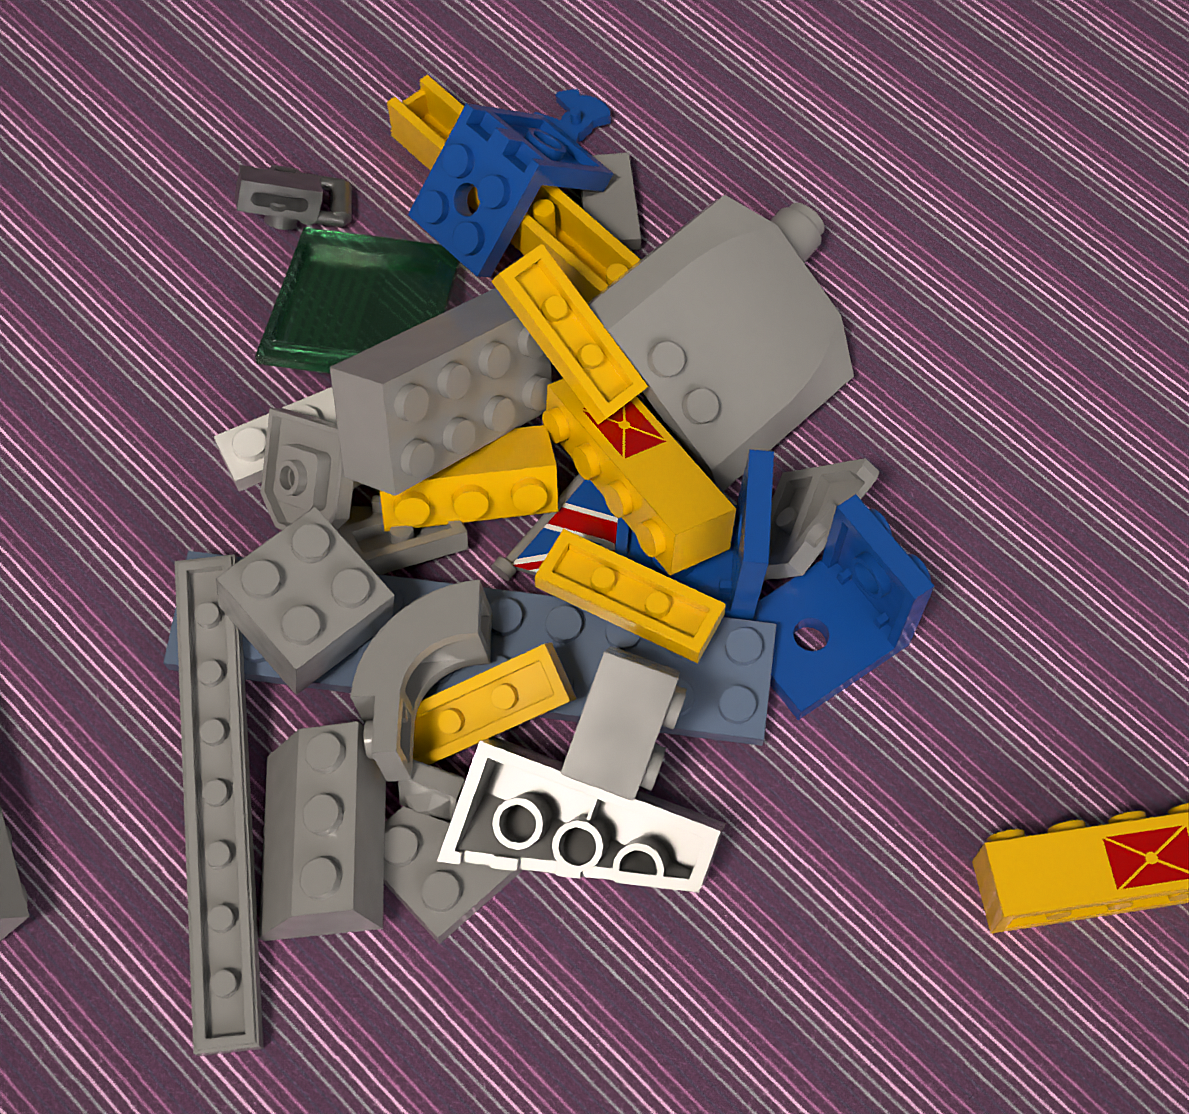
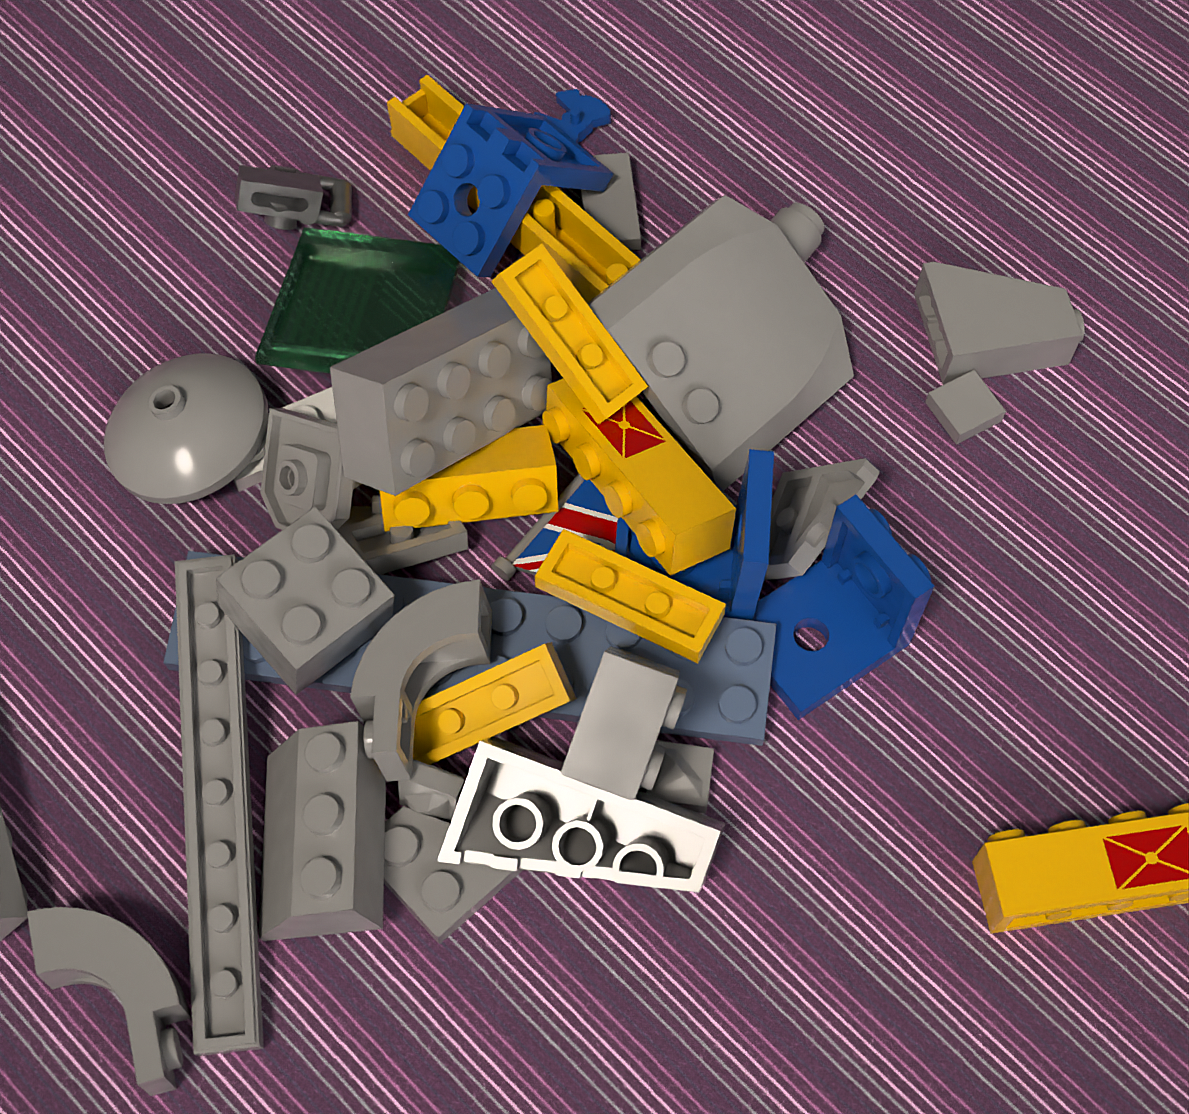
none -> light grey arch [27,907,191,1096]
none -> light grey dish [104,353,268,504]
none -> light grey tile [646,741,714,813]
none -> light grey slope [914,262,1085,385]
none -> light grey tile [925,369,1006,445]

